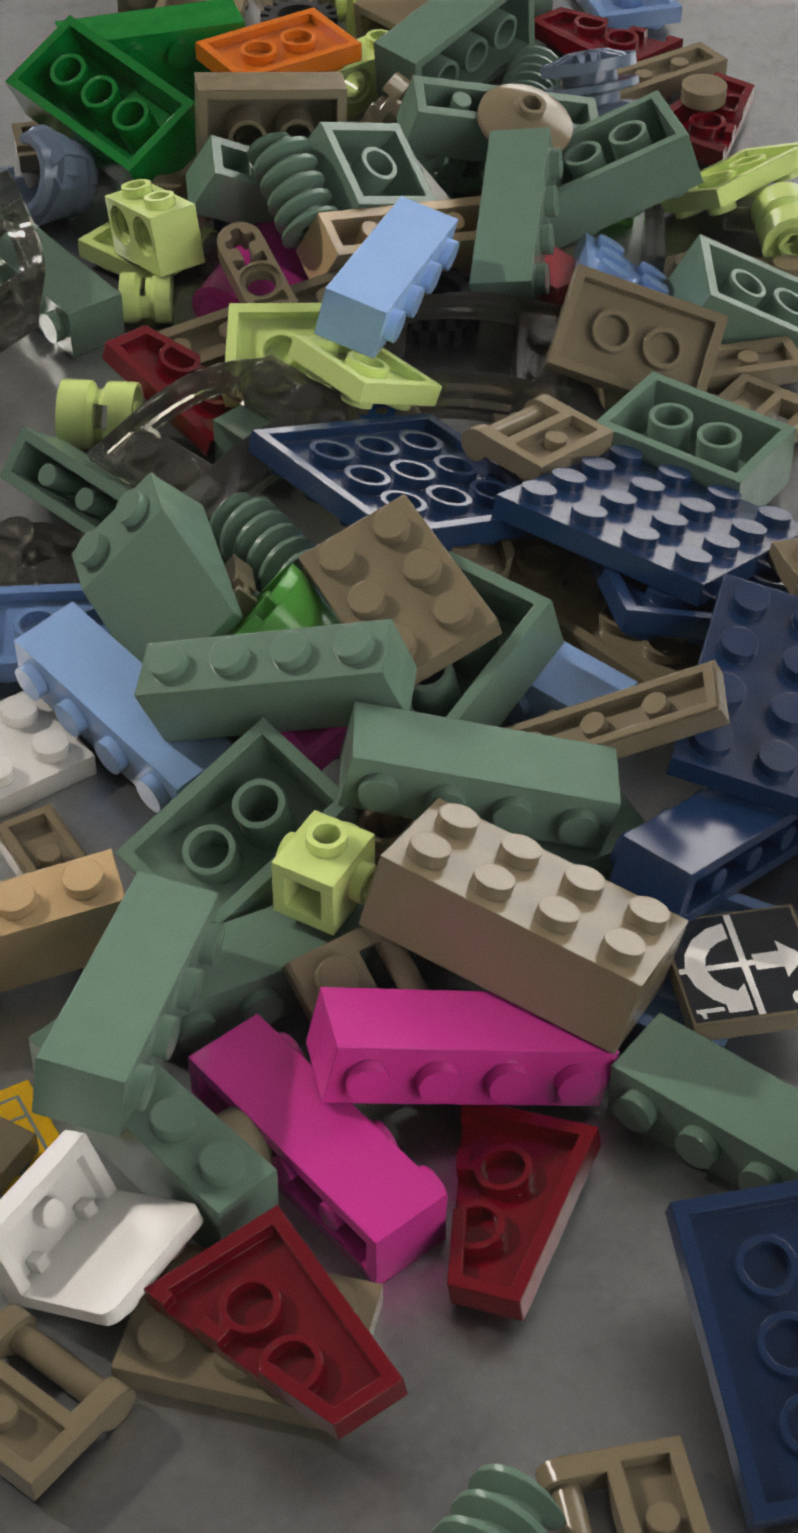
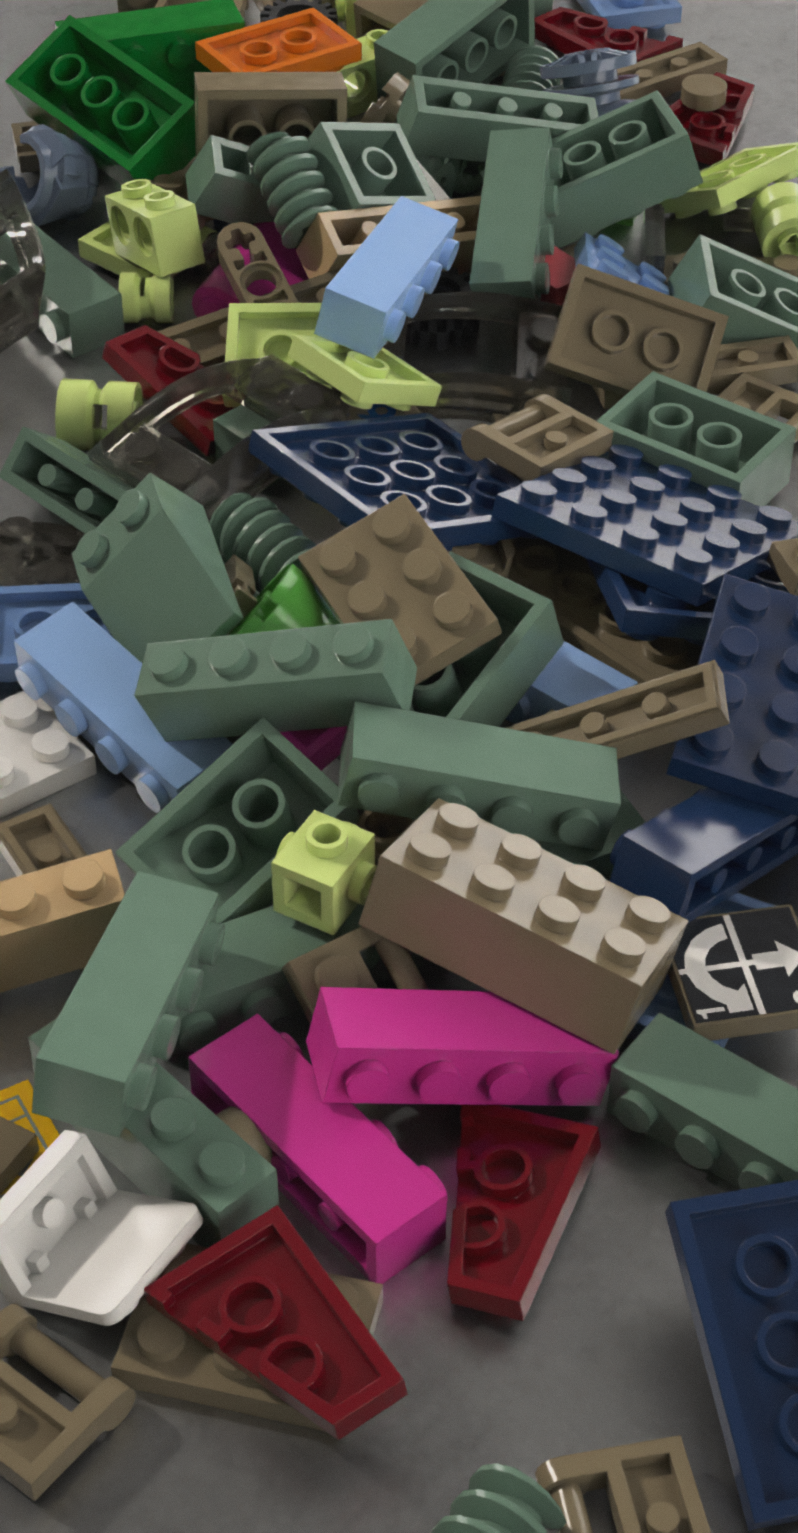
dark tan dish [477,84,573,152] -> none

